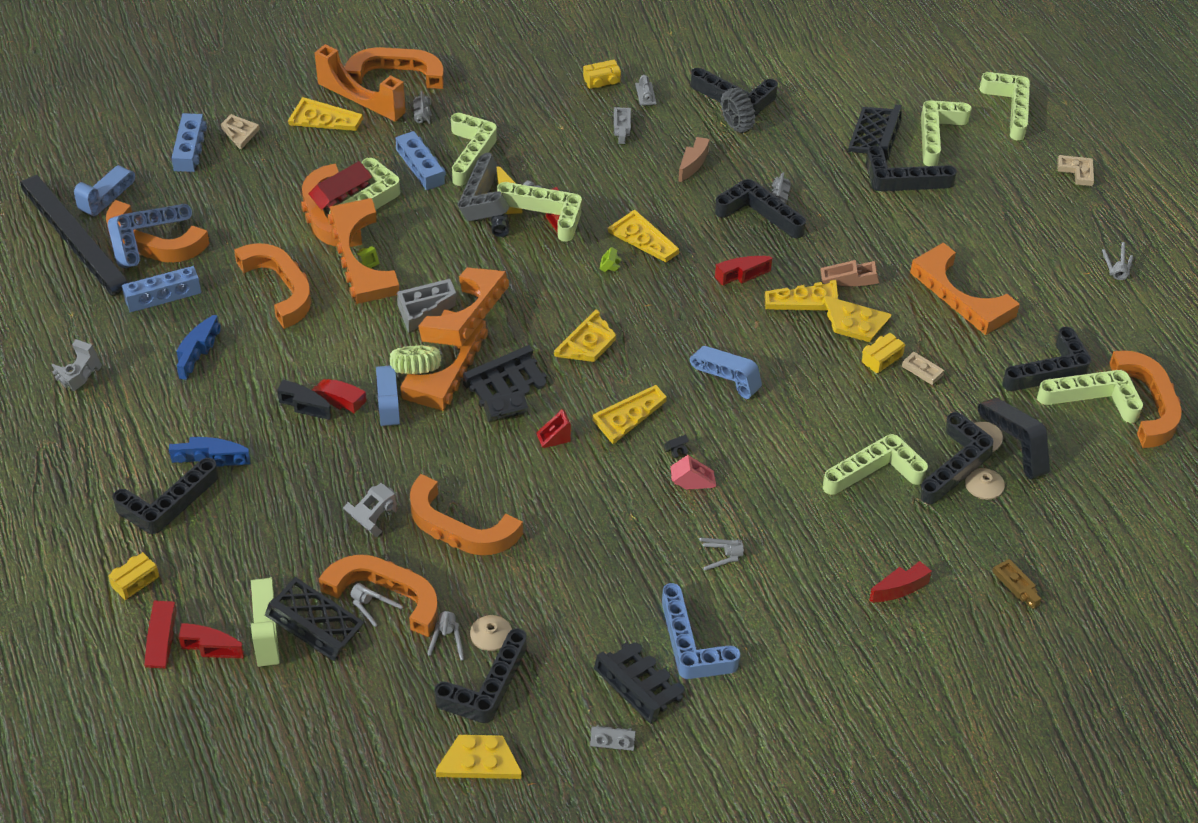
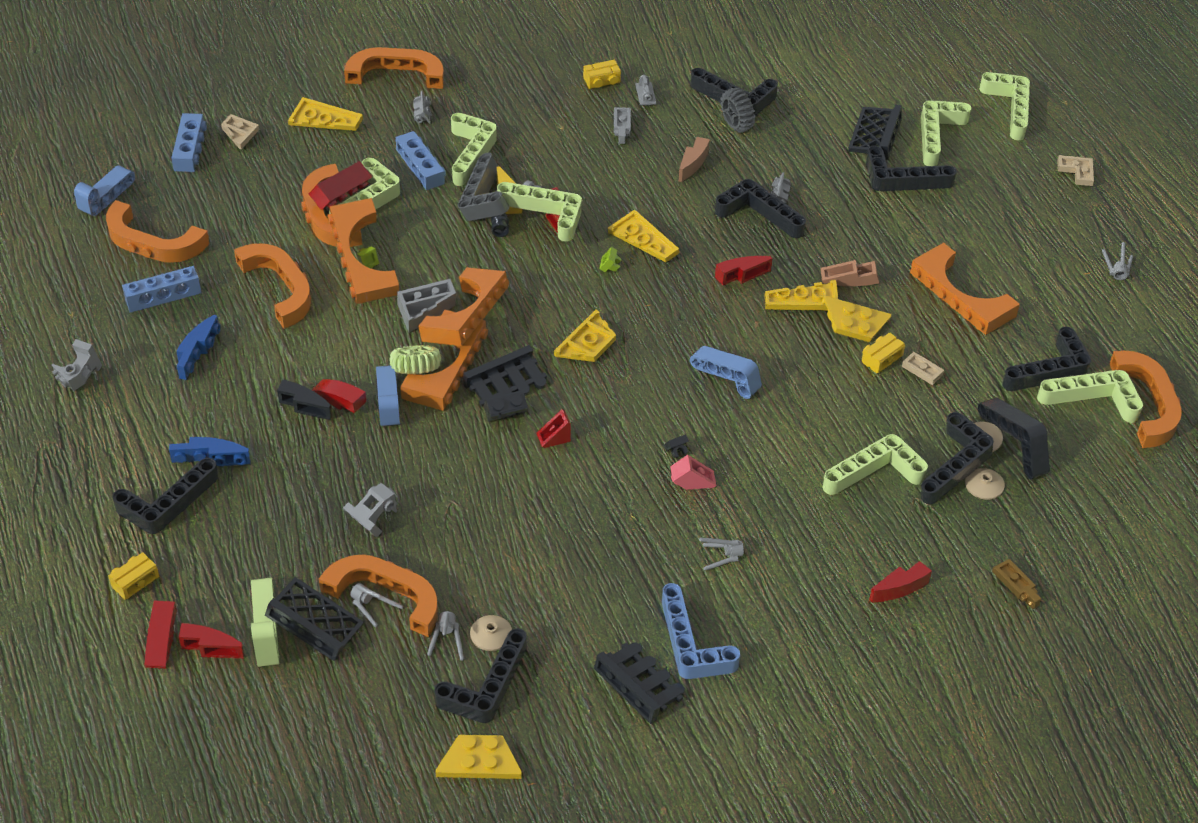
black beam [20,175,127,296] -> none
medium blue beam [108,204,192,268] -> none
orange arch [315,44,406,122] -> none
orange arch [410,474,523,555] -> none
light grey hinge [590,725,636,751] -> none
yellow wing [592,385,667,444] -> none

